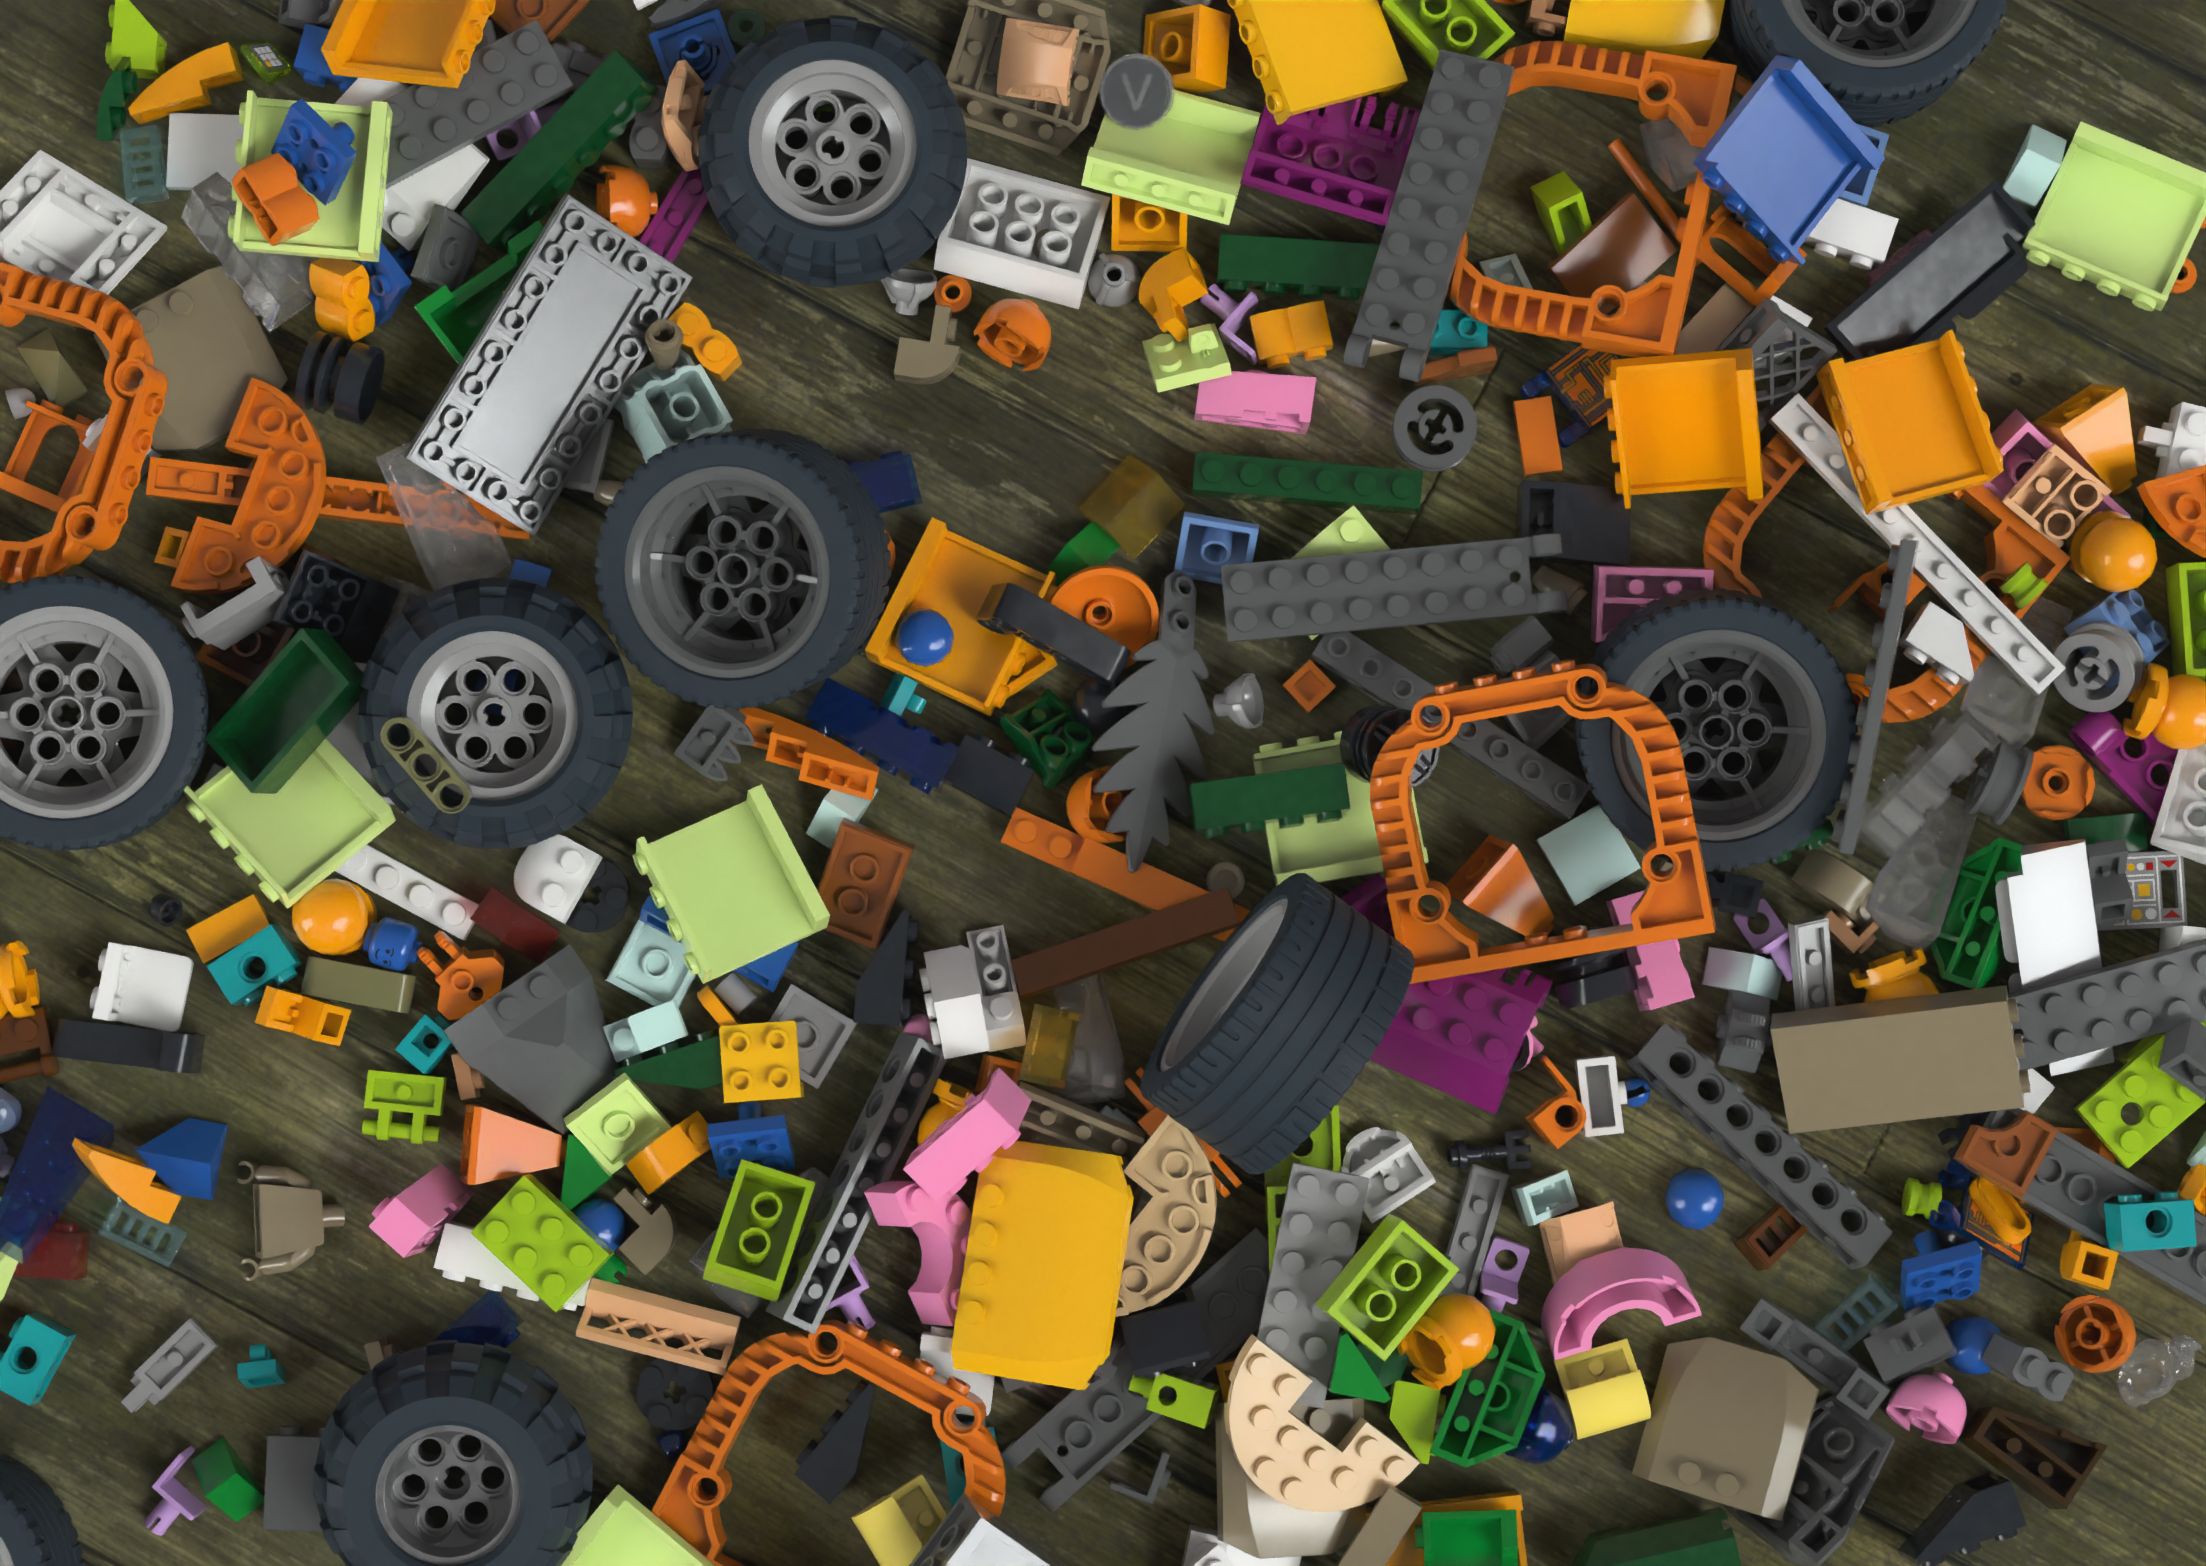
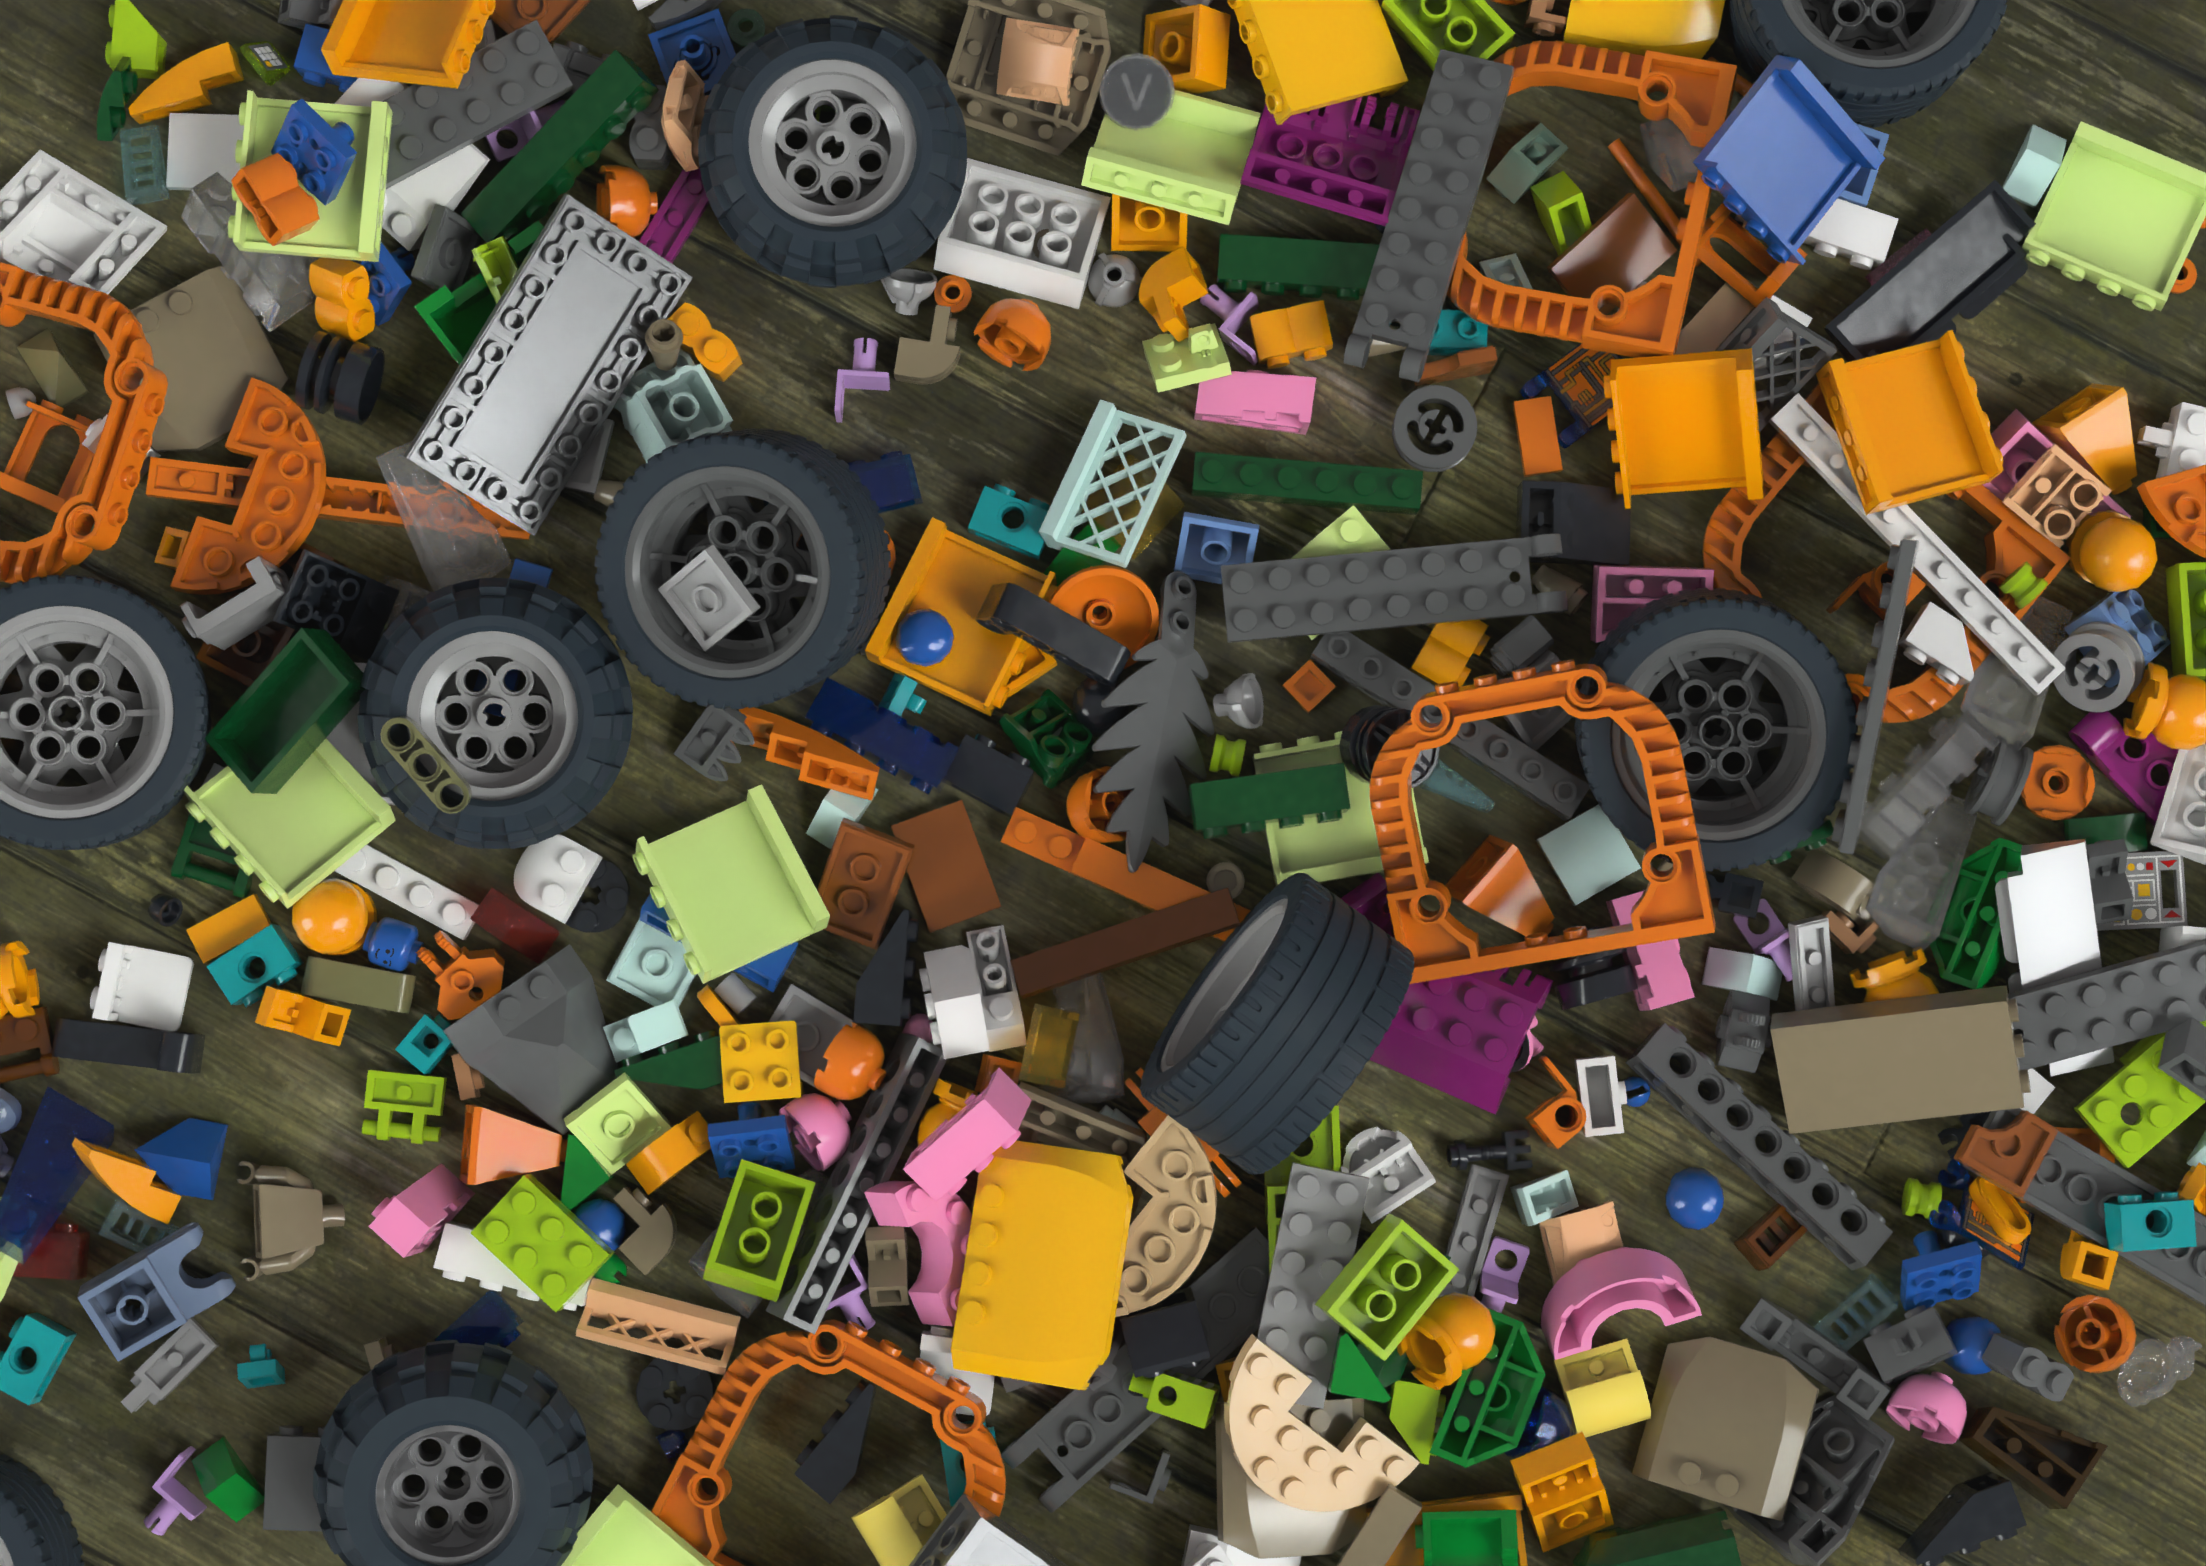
none -> sand blue brick [77,1222,236,1362]
none -> dark green plate [171,814,254,899]
none -> lime hinge [471,236,519,304]
none -> light grey plate [658,545,761,651]
none -> bright pink cylinder [779,1093,852,1171]
none -> orange cylinder [814,1021,886,1100]
none -> lavender bracket [835,338,890,423]
none -> dark tan brick [865,1225,909,1307]
none -> dark orange tile [891,800,1002,933]
none -> teal brick [968,484,1050,561]
none -> light aqua fence [1039,400,1187,568]
none -> lime wheel [1209,734,1246,777]
none -> light orange brick [1409,620,1490,687]
none -> clear light blue slope [1419,759,1495,813]
none -> sand green slope [1486,123,1568,204]
none -> light orange slope [1510,1432,1614,1553]

